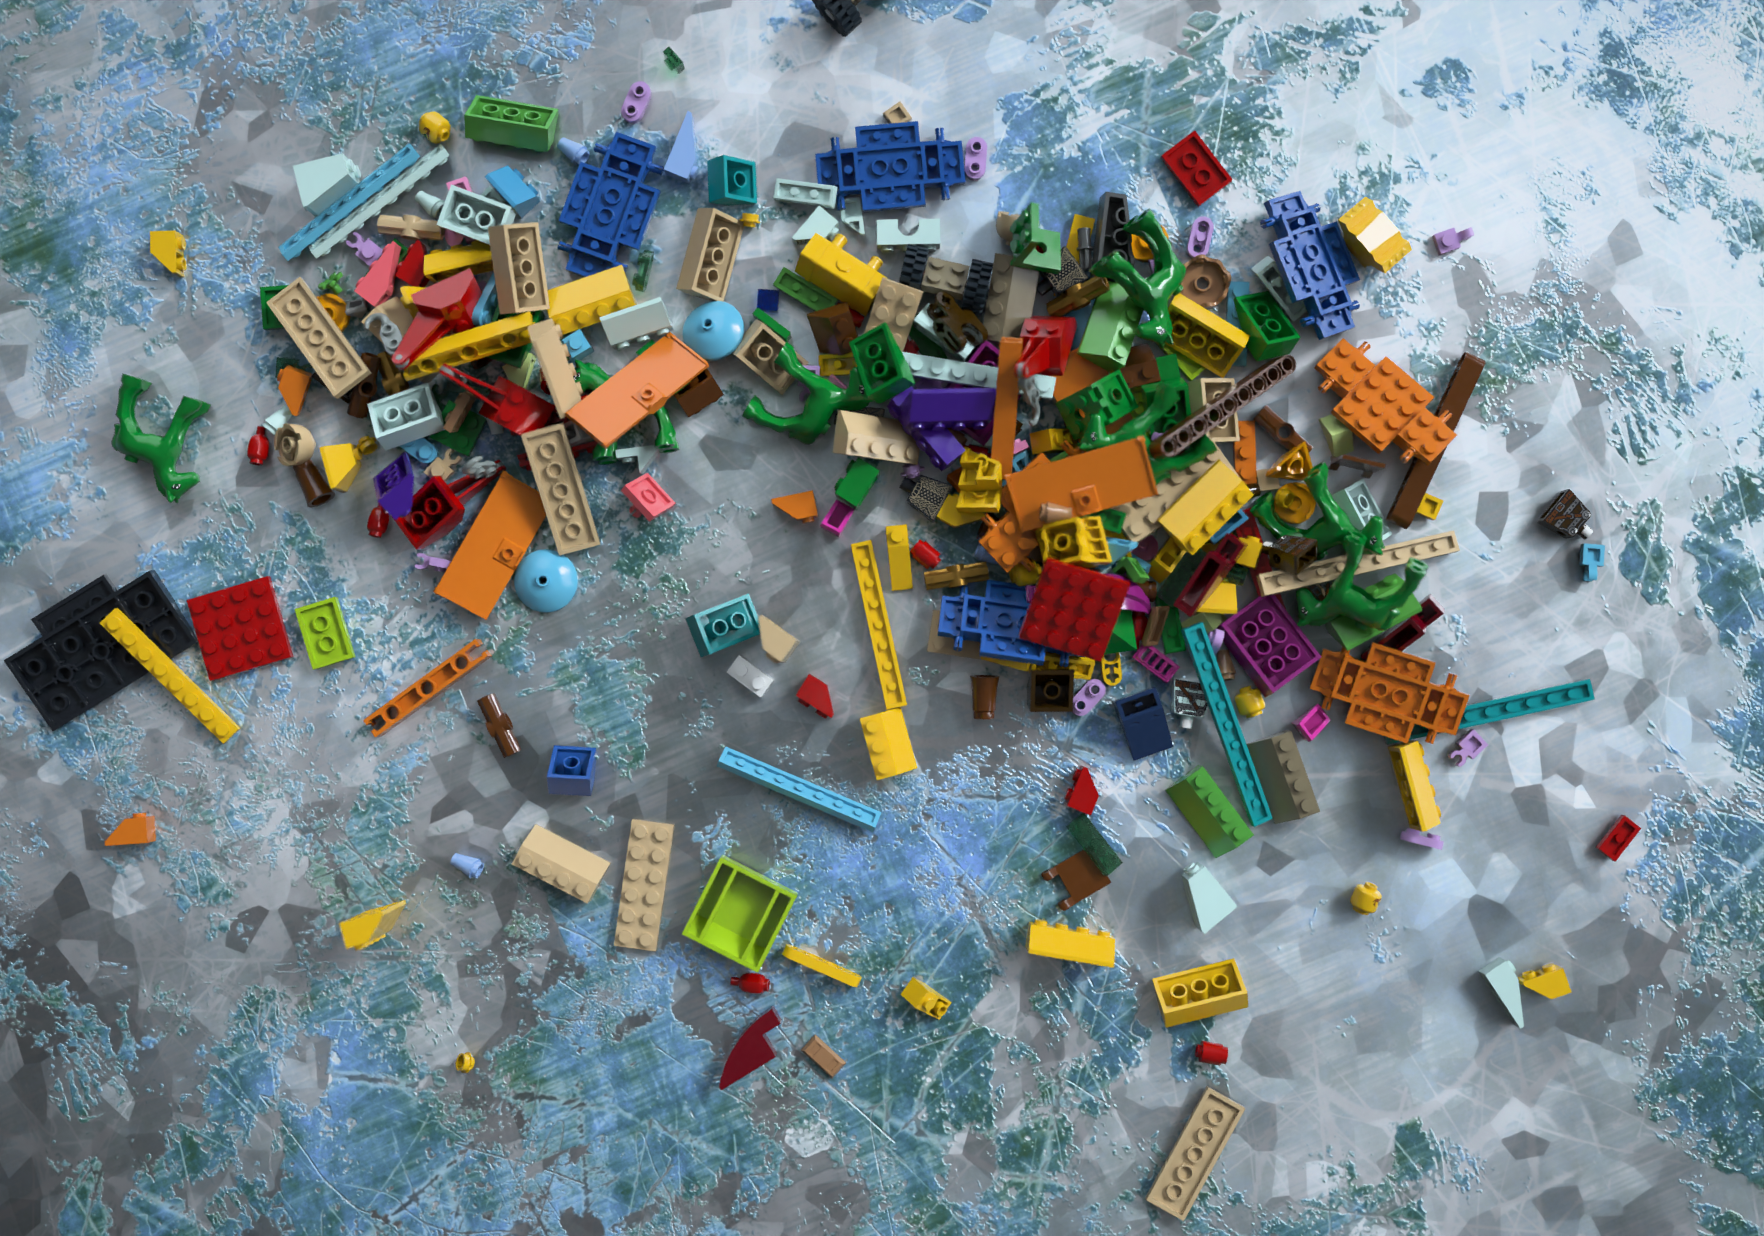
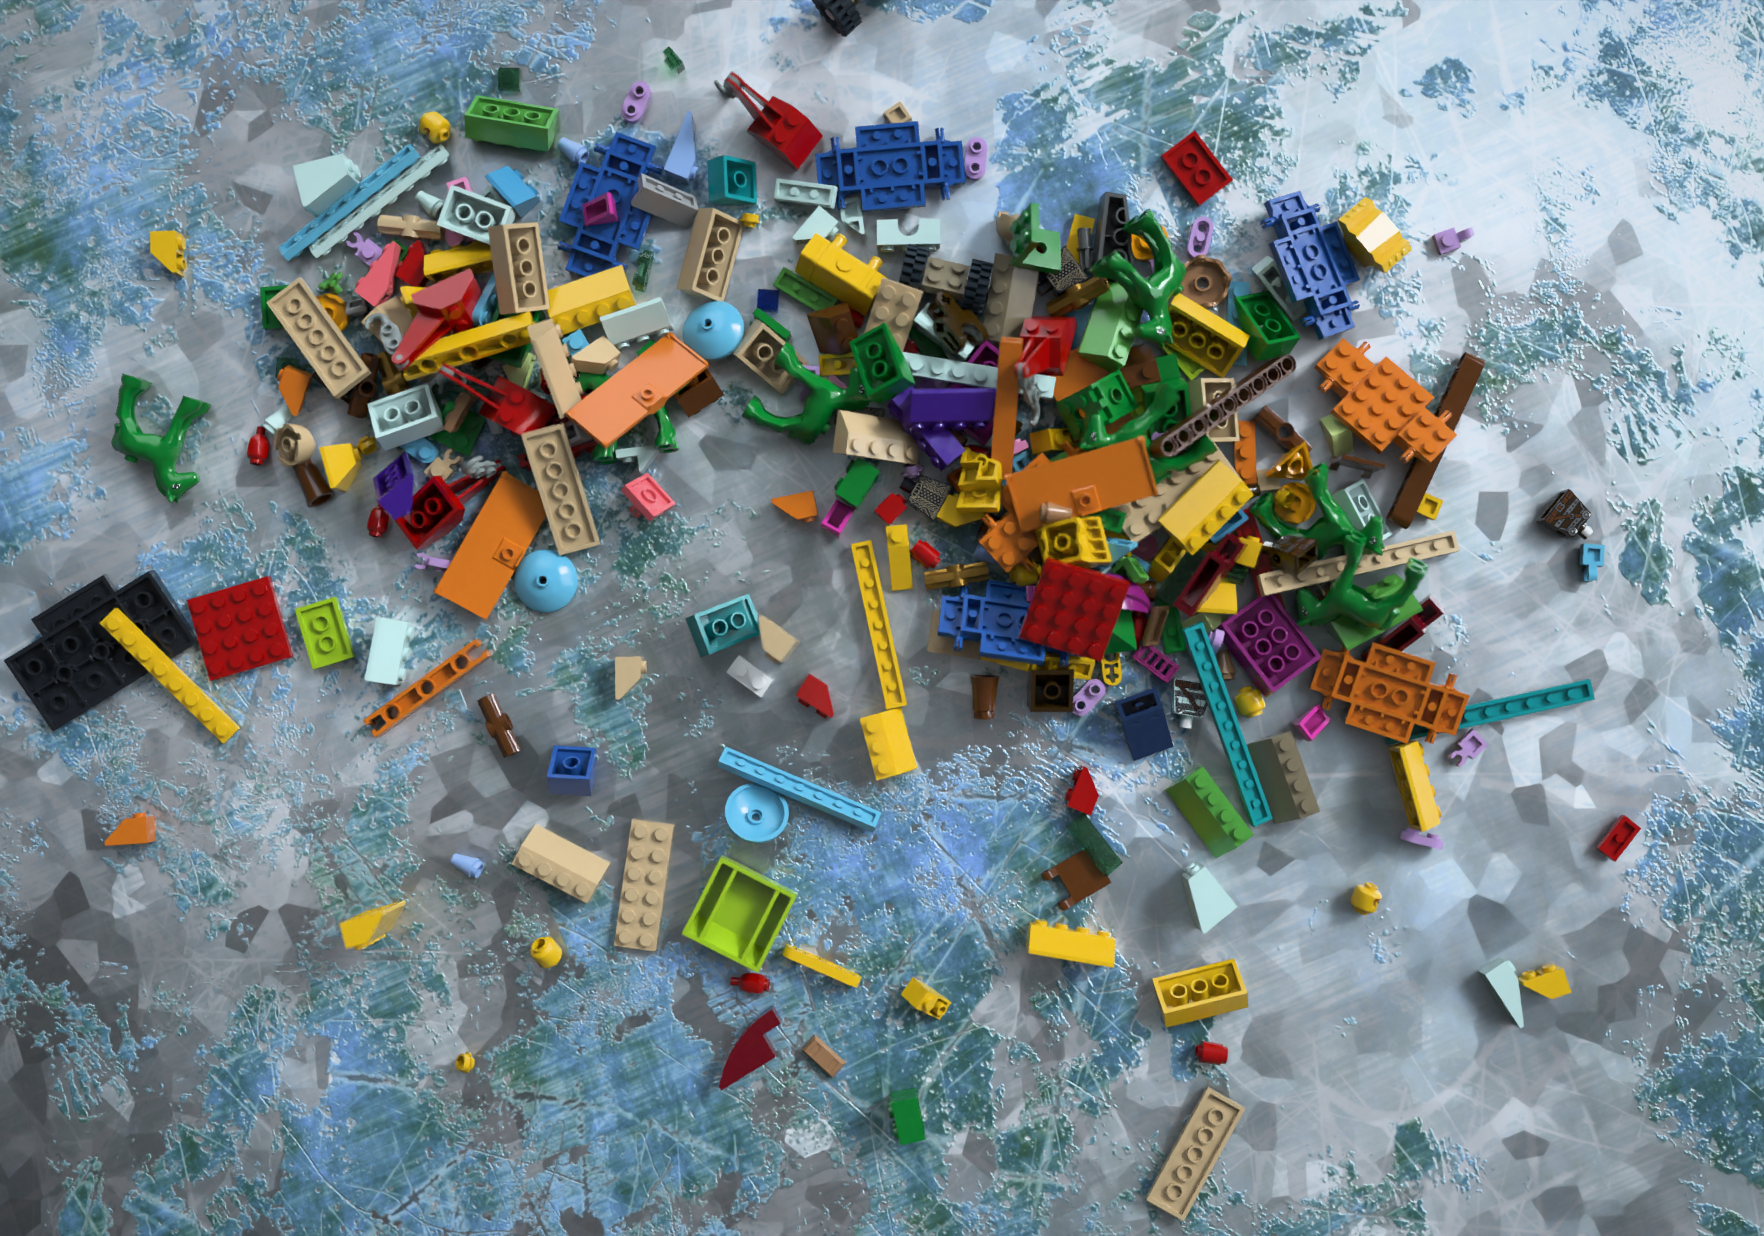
none -> light aqua slope [364,617,415,685]
none -> clear green plate [498,68,521,91]
none -> yellow head [530,936,562,969]
none -> tan slope [570,335,621,374]
none -> dark pink slope [582,193,618,226]
none -> tan slope [615,656,647,699]
none -> light grey panel [631,173,698,228]
none -> red slope [714,72,823,171]
none -> medium azure dish [725,783,789,843]
none -> red brick [874,492,907,526]
none -> green brick [888,1087,926,1146]

